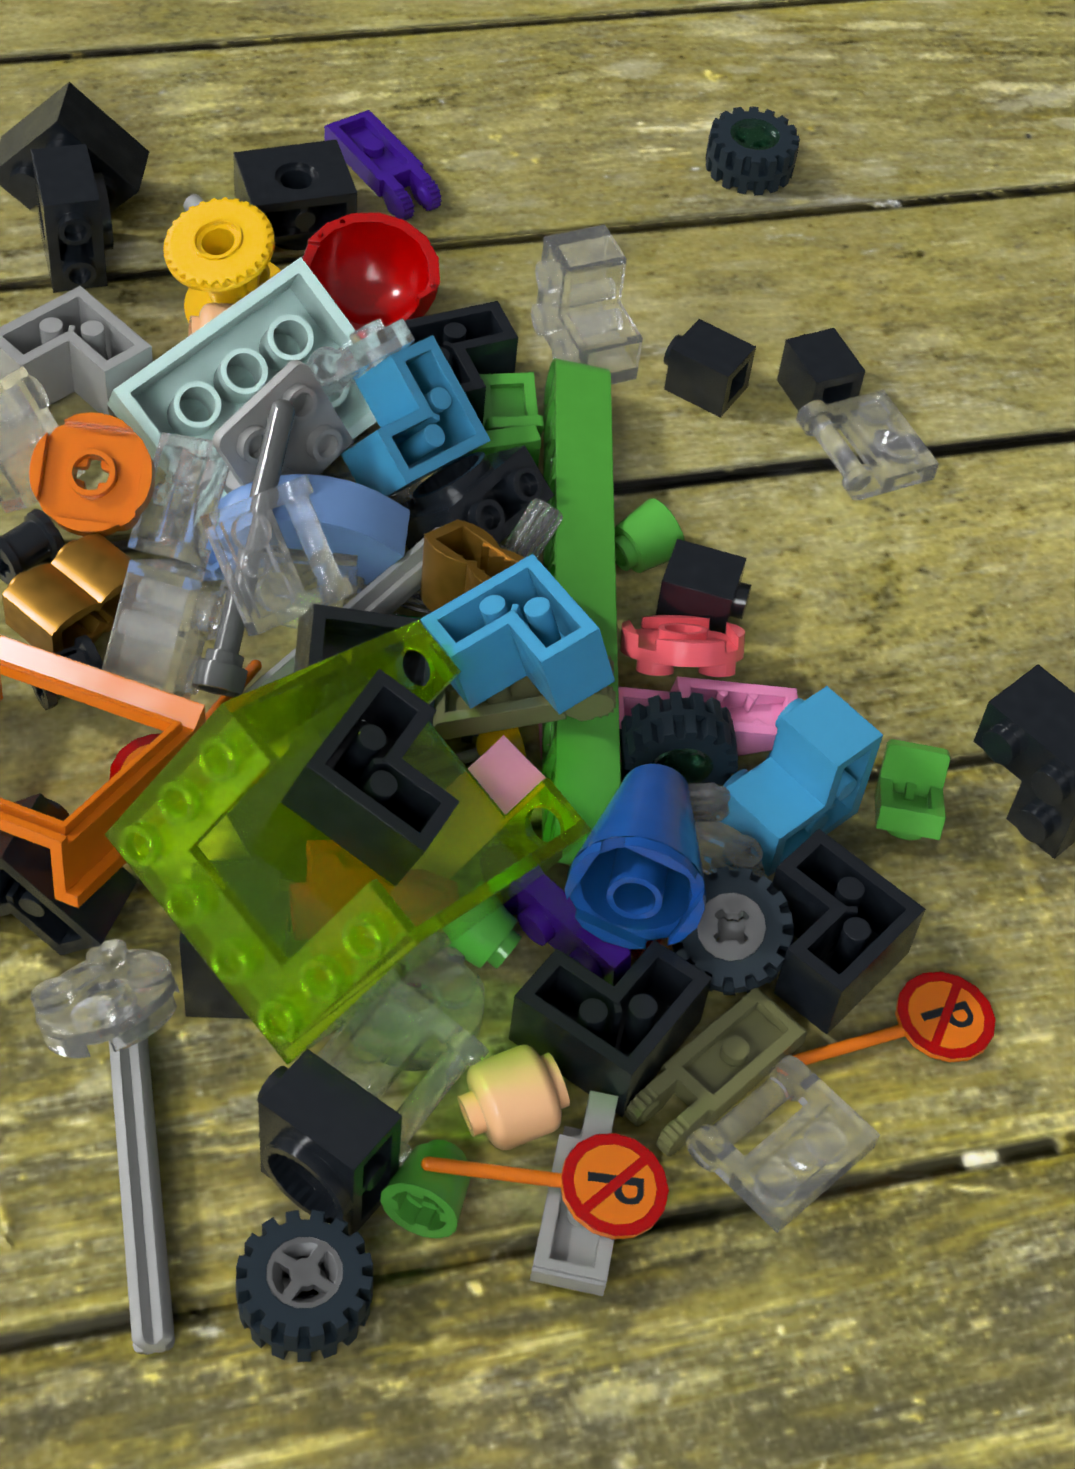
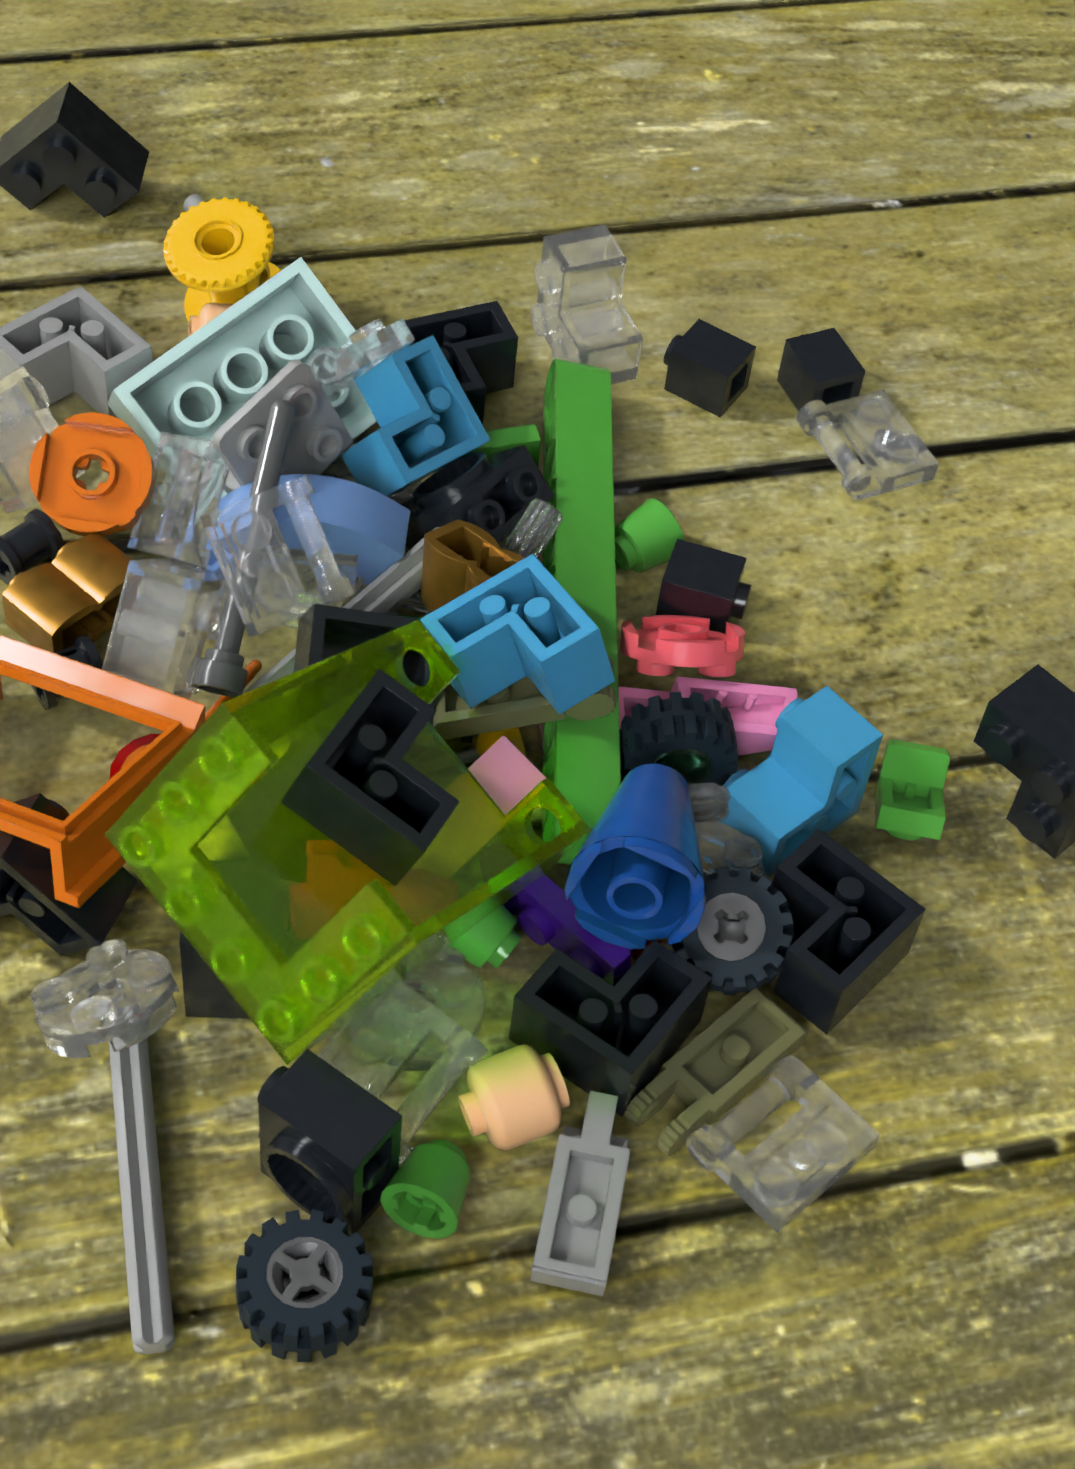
black brick [31,144,114,293] -> none
black brick [233,139,357,250] -> none
red cylinder [302,212,440,345] -> none
dark purple hinge [324,110,442,220] -> none
piece [421,1133,669,1240] -> none
bright green bracket [479,372,545,437] -> none
black wheel [705,106,800,195] -> none
piece [786,972,996,1069] -> none

